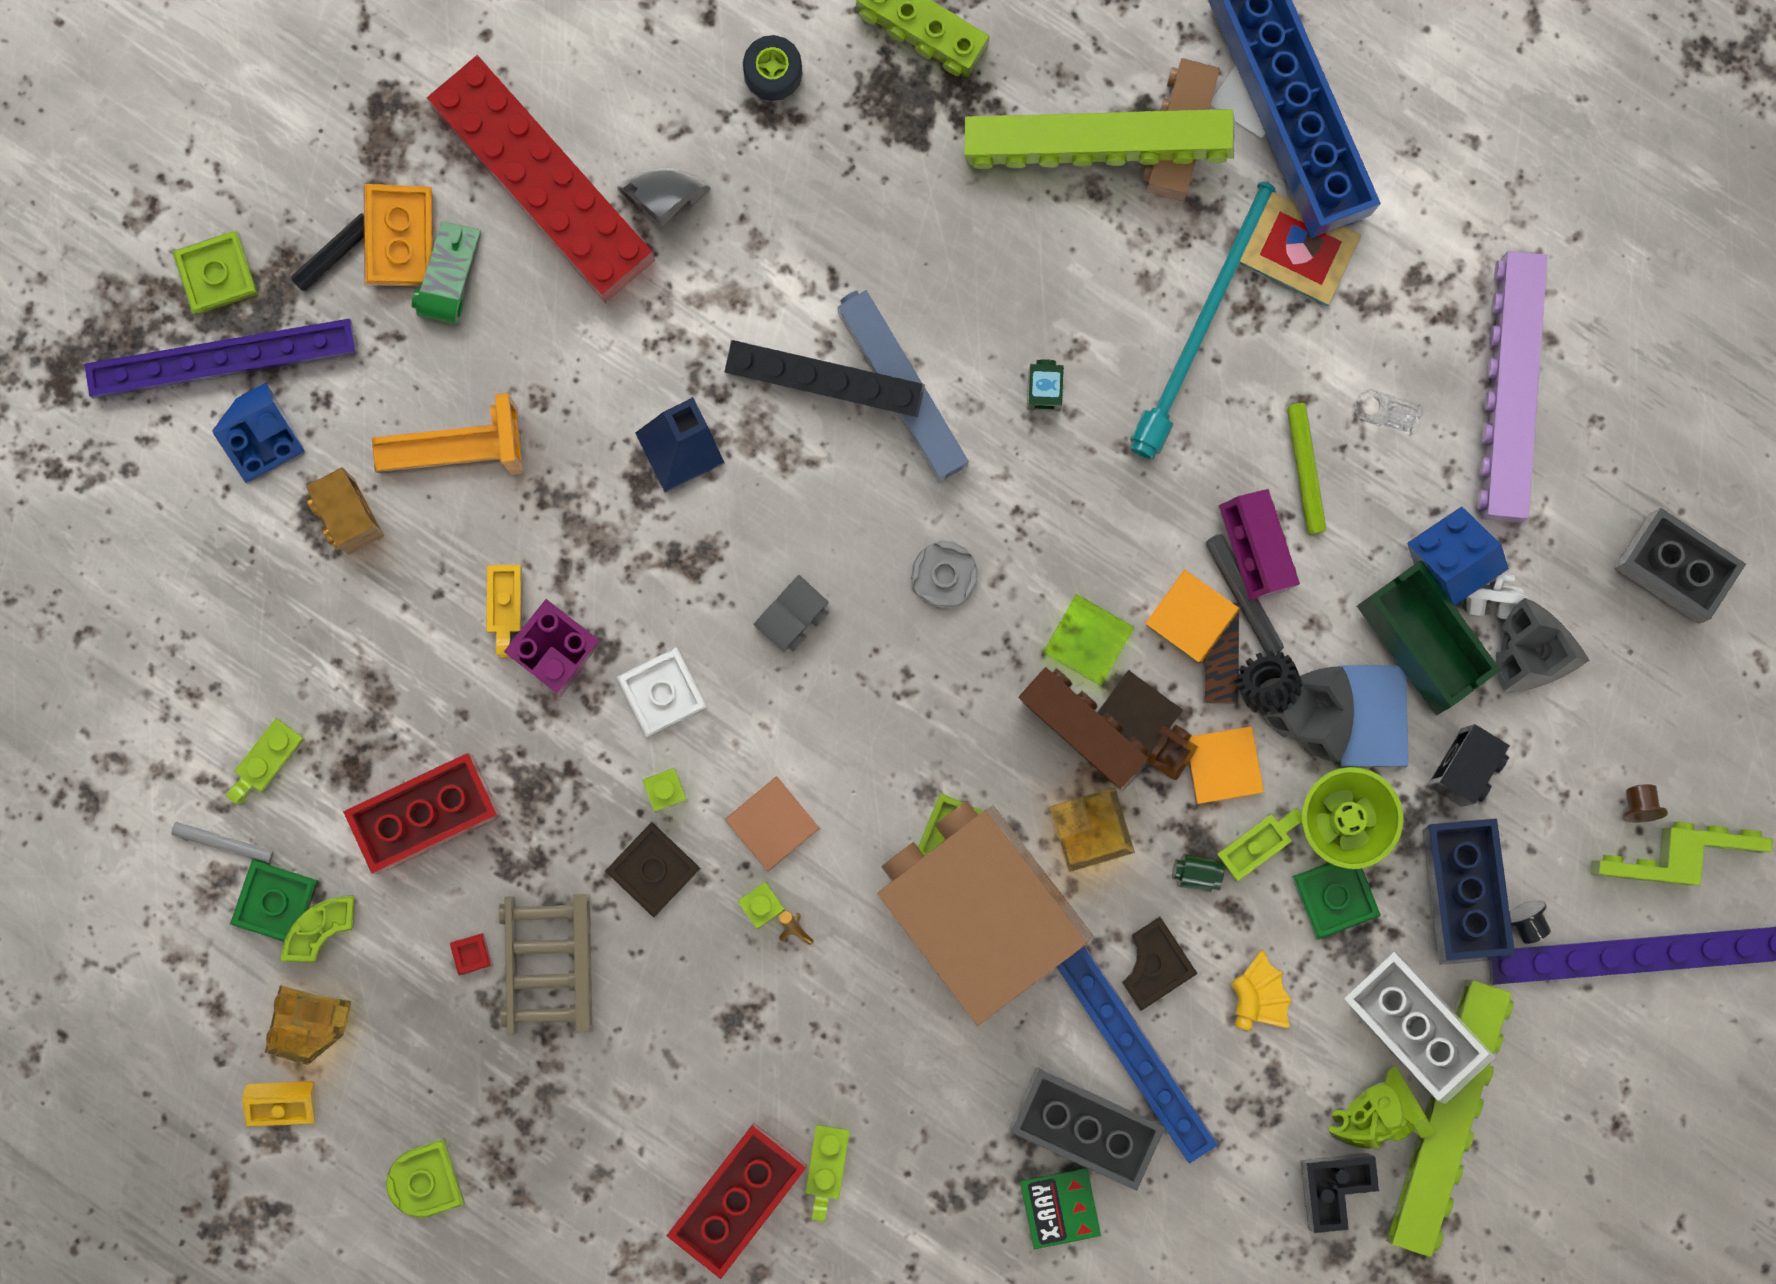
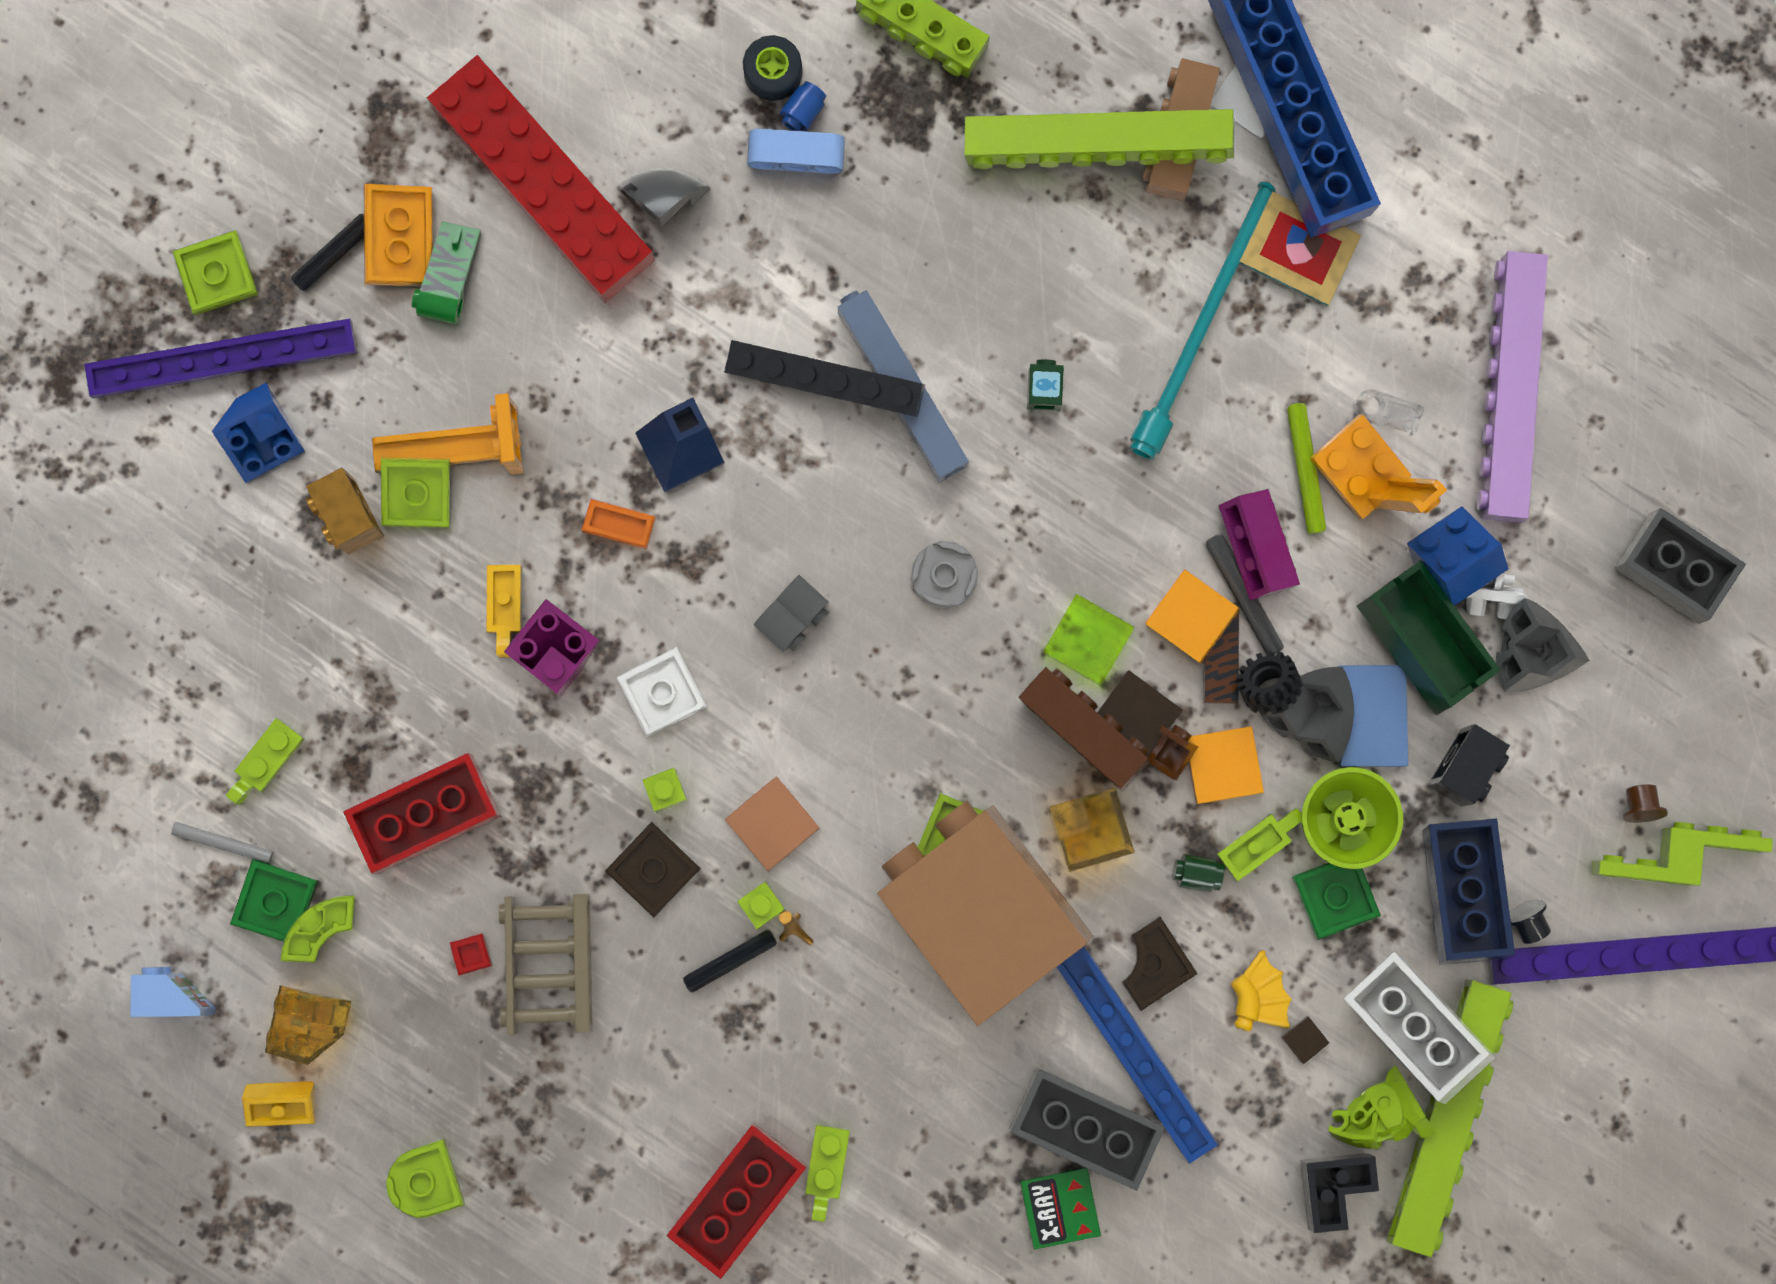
none -> light blue slope [130,967,216,1017]
none -> lime tile [381,457,450,527]
none -> orange tile [581,499,656,550]
none -> black axle [683,930,777,992]
none -> light blue beam [747,129,845,174]
none -> blue brick [780,81,827,132]
none -> dark brown tile [1281,1016,1330,1064]
none -> light orange bracket [1310,414,1447,519]

